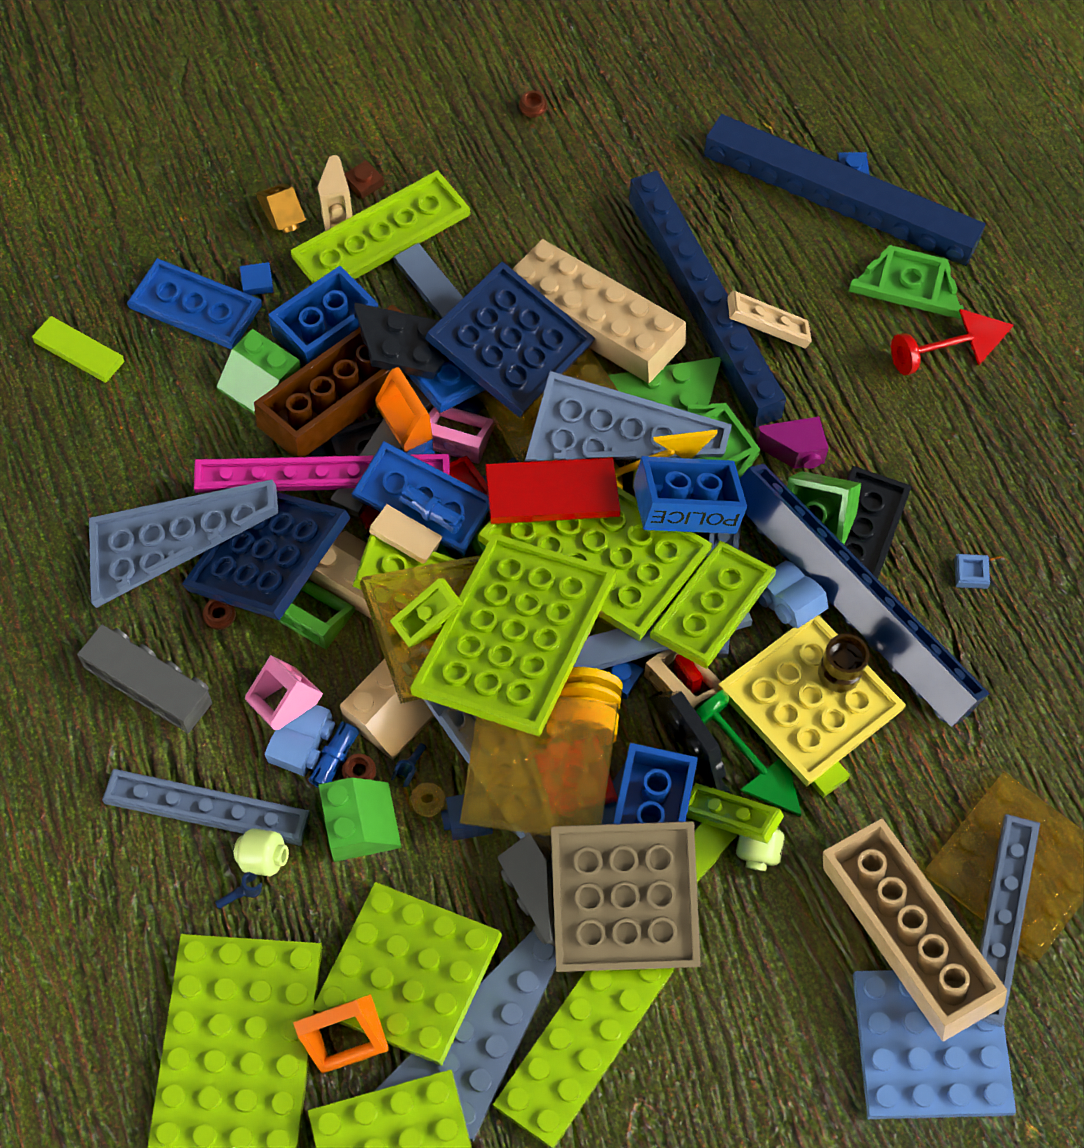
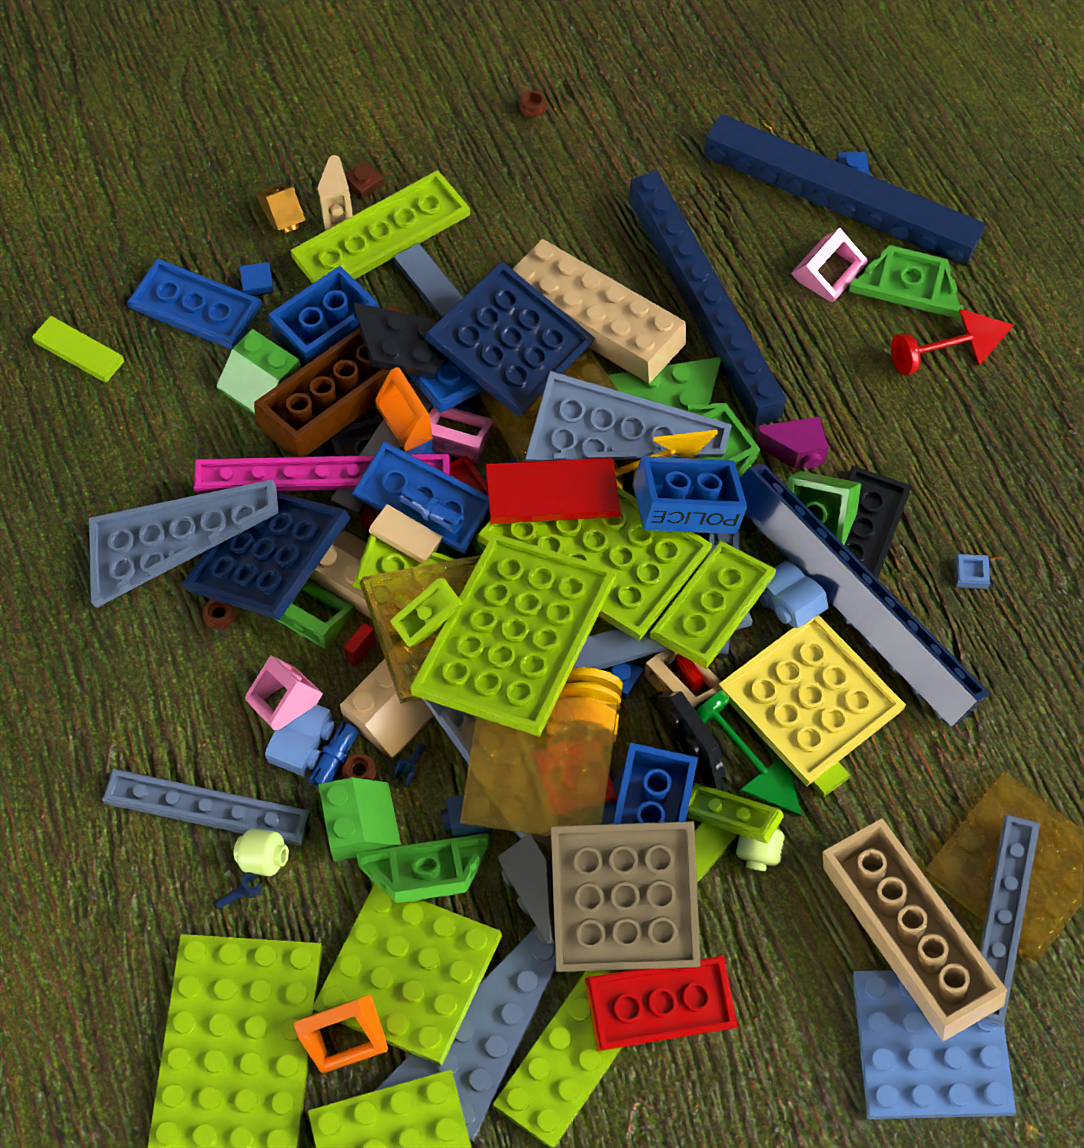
dark grey brick [77,624,212,734] -> none
clear yellow plate [411,783,445,817] -> none
tan tile [727,291,812,348] -> none
dark brown wheel [818,633,870,693] -> none
none -> red tile [344,623,376,667]
none -> bright green wing [357,833,490,903]
none -> red tile [584,955,738,1052]
none -> bright pink tile [791,228,868,302]

